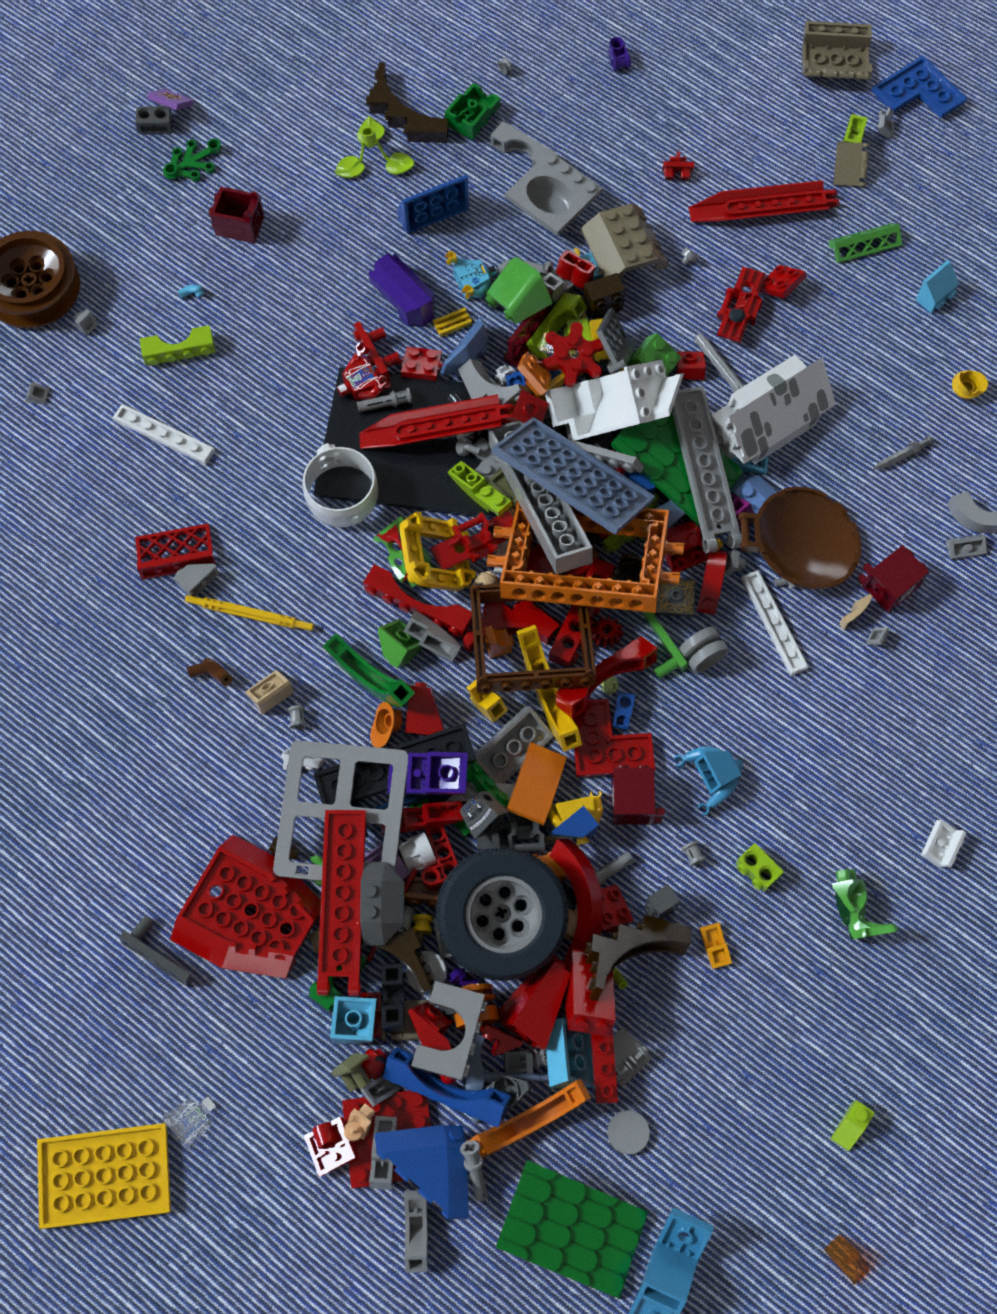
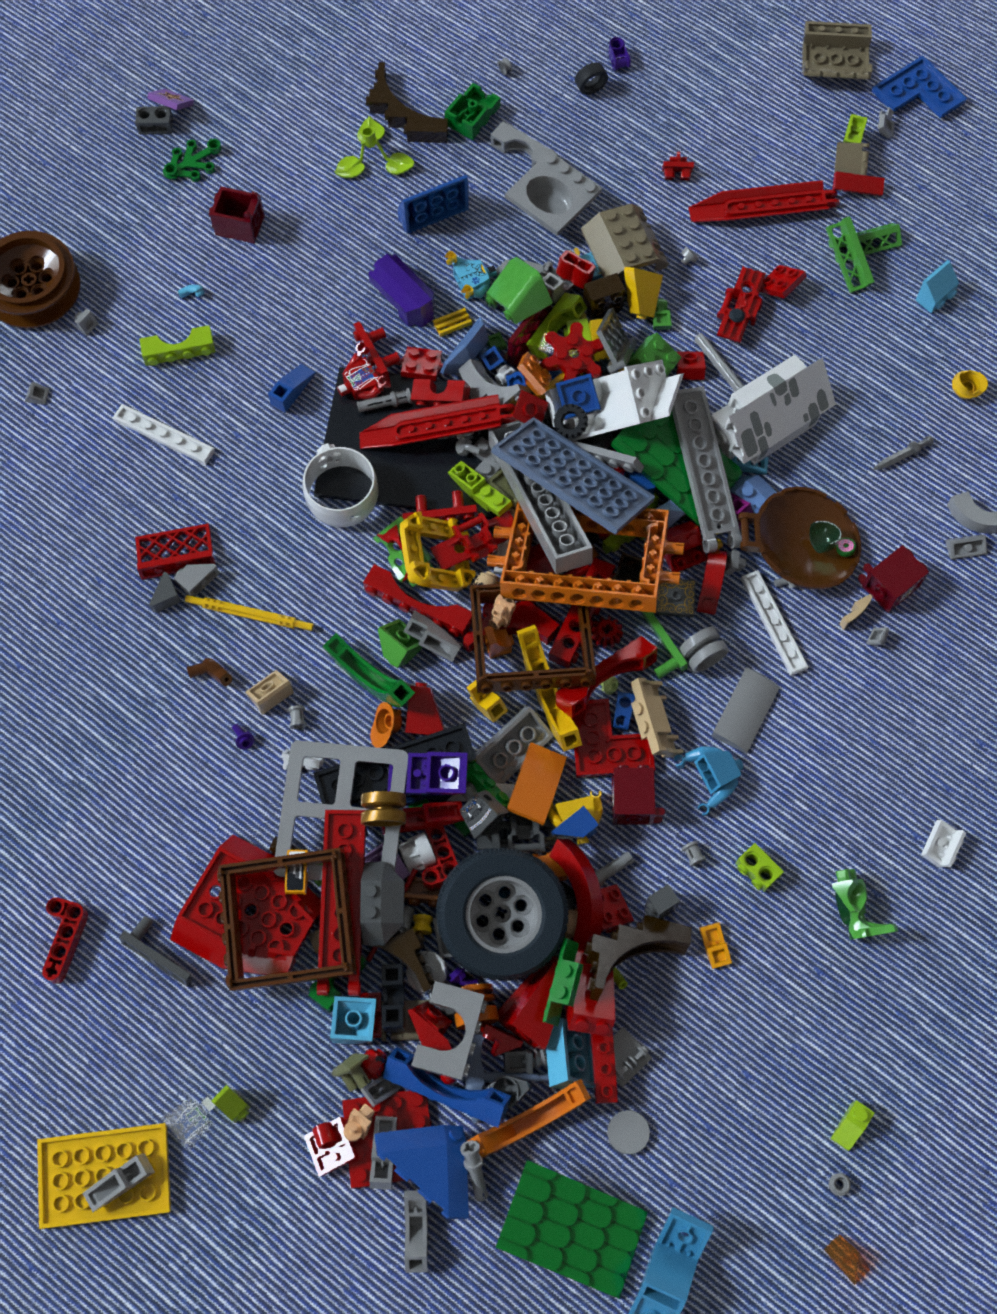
none -> red beam [42,897,88,984]
none -> light grey slope [83,1153,155,1212]
none -> dark grey slope [149,572,181,613]
none -> lime slope [211,1085,250,1123]
none -> reddish brown window [217,848,357,992]
none -> dark purple plate [231,723,255,750]
none -> blue slope [268,364,316,413]
none -> slope [285,850,308,894]
none -> pearl gold wheel [361,791,406,827]
none -> red plate [402,490,479,521]
none -> red arch [411,379,471,408]
none -> blue brick [480,345,508,372]
none -> bright green tile [487,332,507,350]
none -> light nougat hips [489,594,516,630]
none -> green bracket [542,938,583,1026]
none -> black tyre [554,404,588,438]
none -> blue plate [555,373,601,420]
none -> black tyre [575,62,608,95]
none -> yellow slope [624,267,663,320]
none -> tan bracket [631,678,684,758]
none -> bright green plate [652,298,672,330]
none -> light grey slope [711,667,779,754]
none -> clear green helmet [809,521,842,553]
none -> bright green fence [826,216,875,293]
none -> light grey plate [828,1173,851,1196]
none -> red tile [833,171,885,196]
none -> tile [836,538,856,557]

